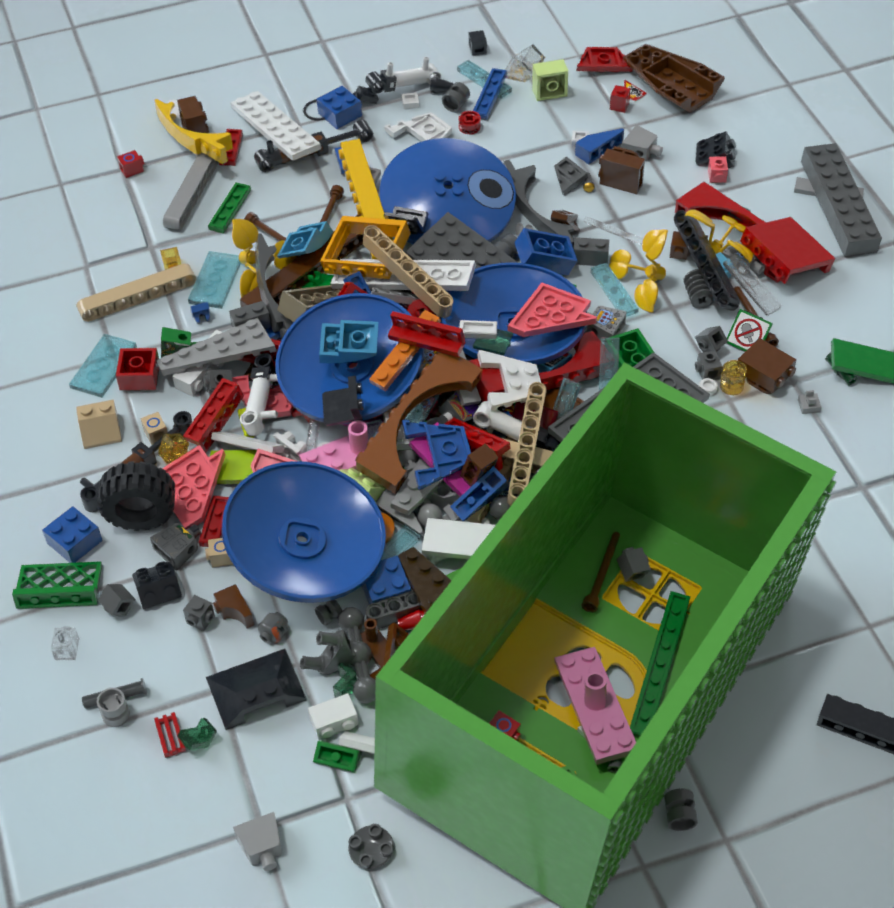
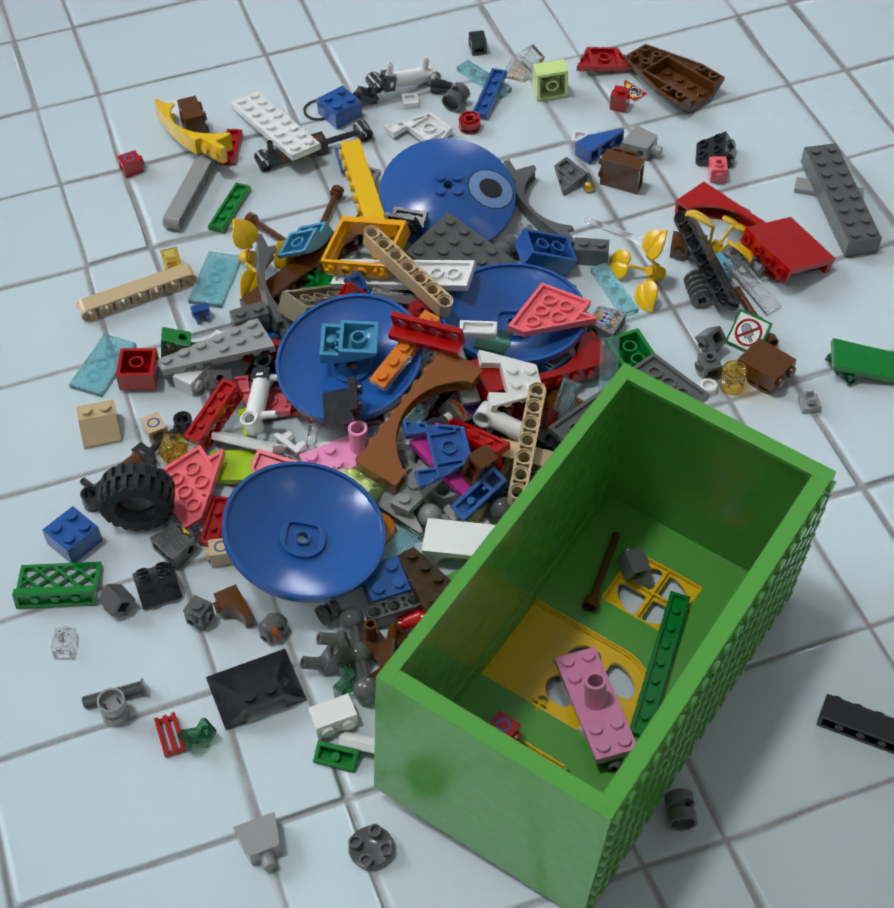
reddish brown slope [551,210,580,231] -> none

